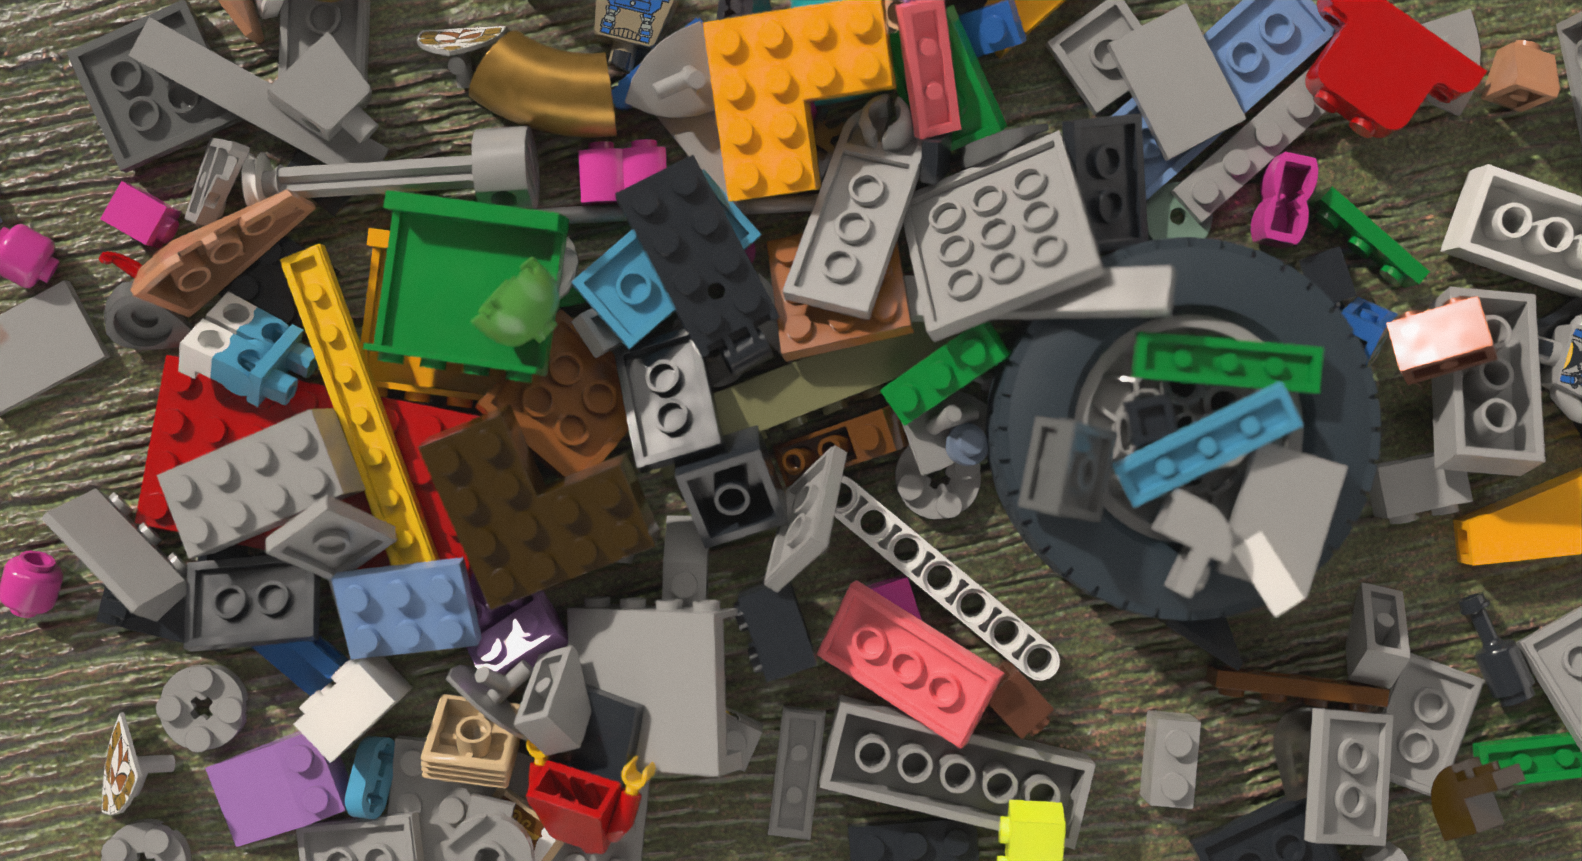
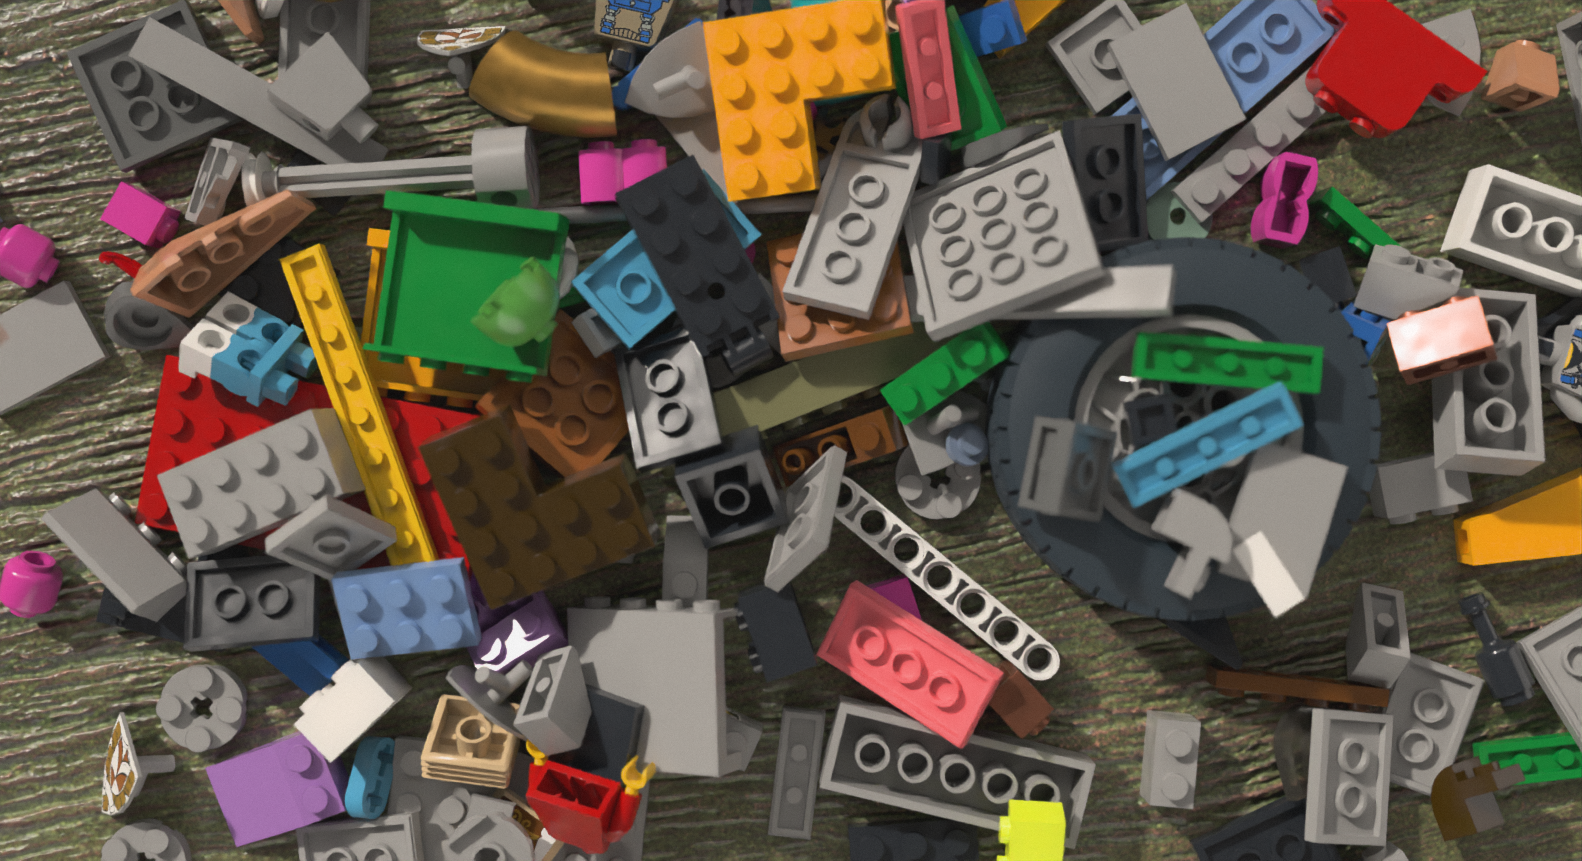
none -> light grey slope [1354,244,1463,320]

